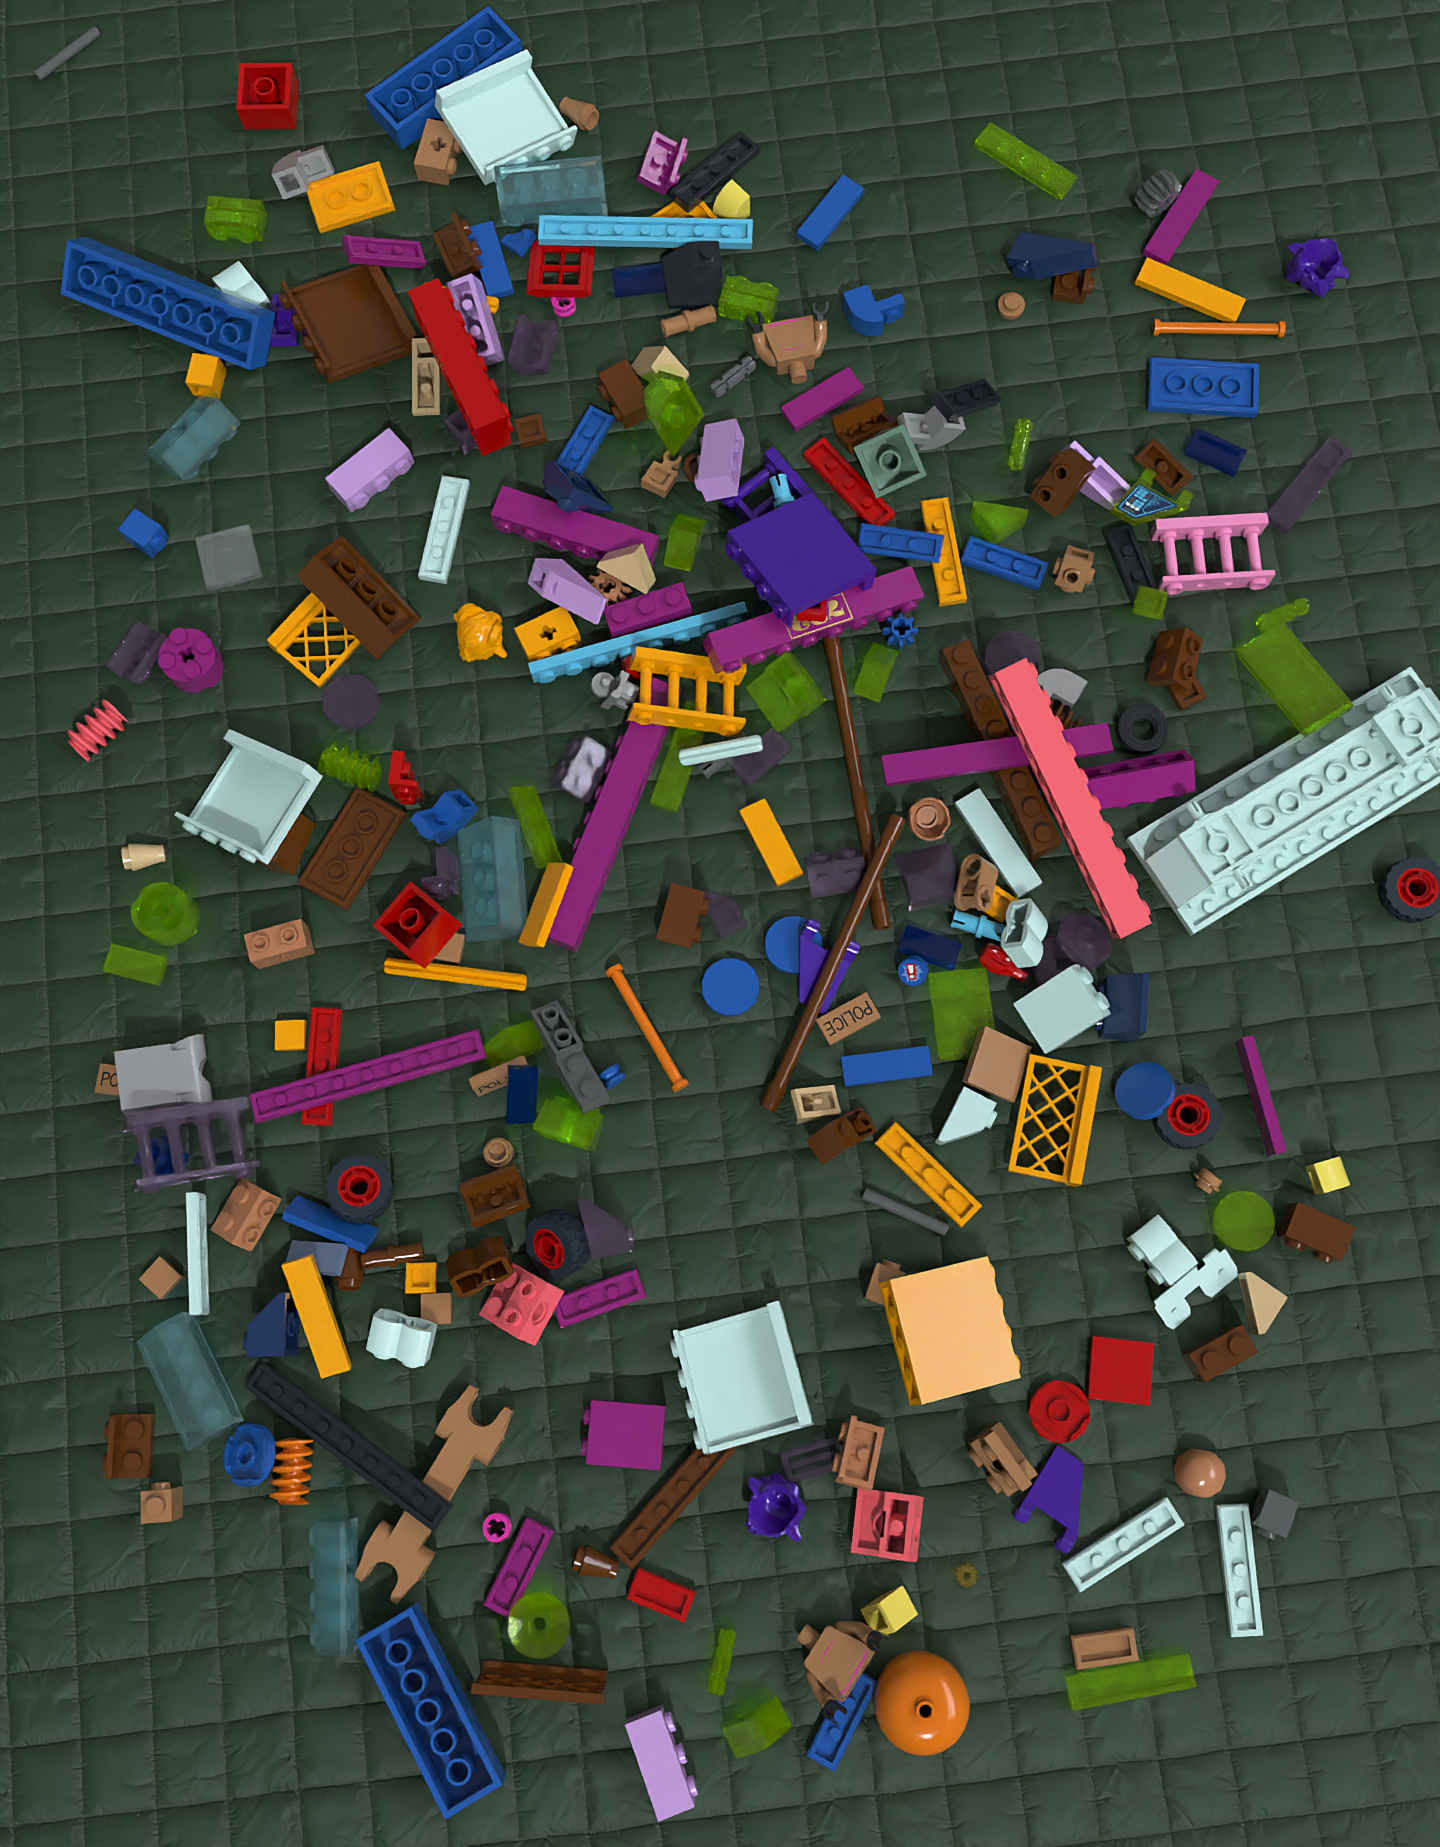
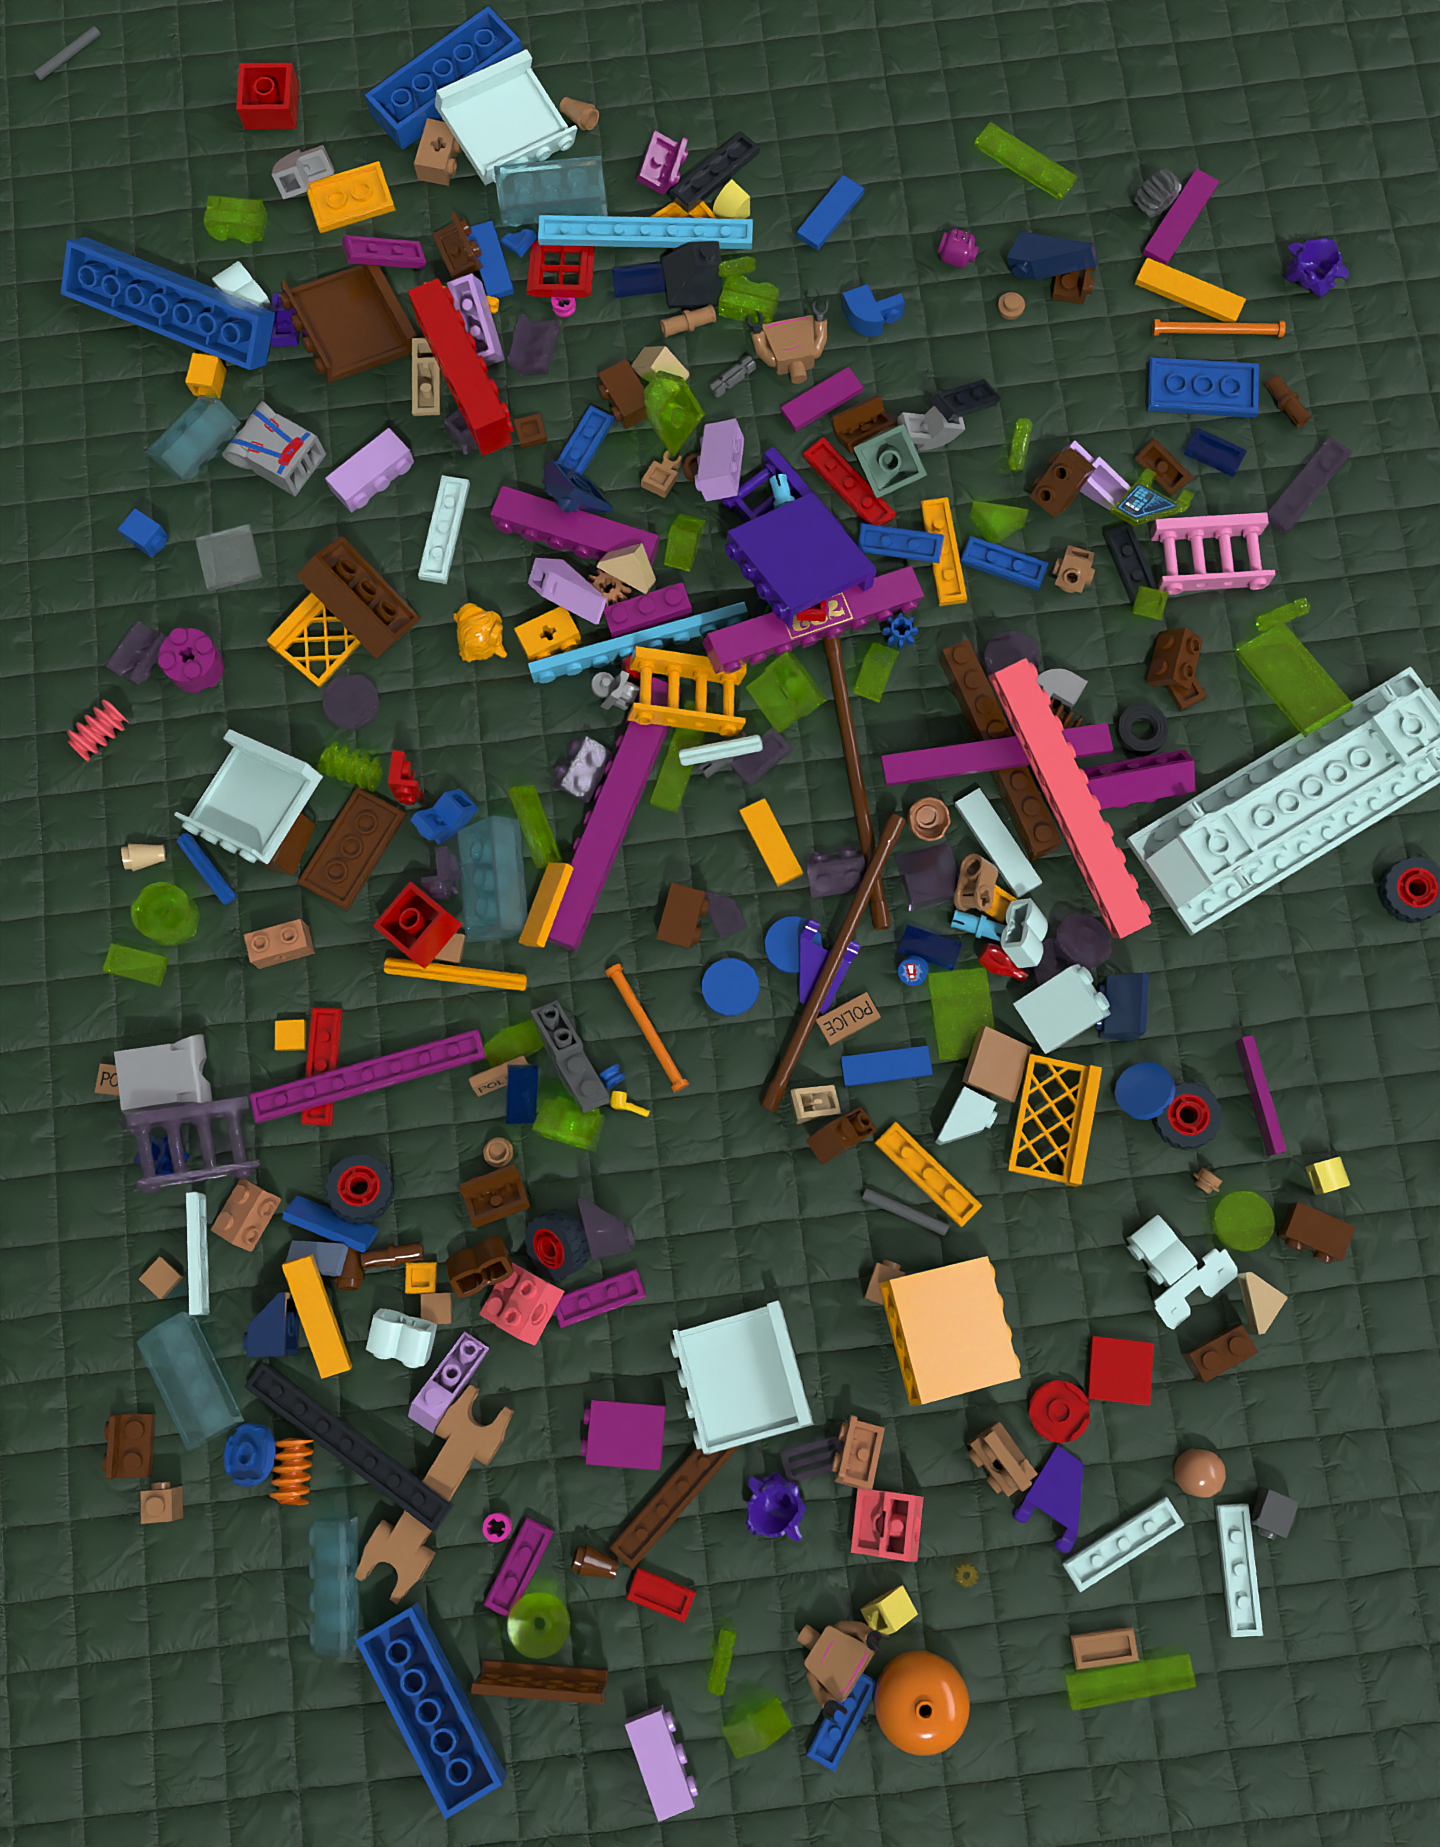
none -> blue axle [176,832,236,905]
none -> light grey piece [222,401,326,496]
none -> lavender slope [408,1332,489,1433]
none -> yellow hand [610,1091,650,1117]
none -> clear neon green axle [718,256,756,278]
none -> magenta head [937,228,979,269]
none -> reddish brown pin [1265,375,1312,428]

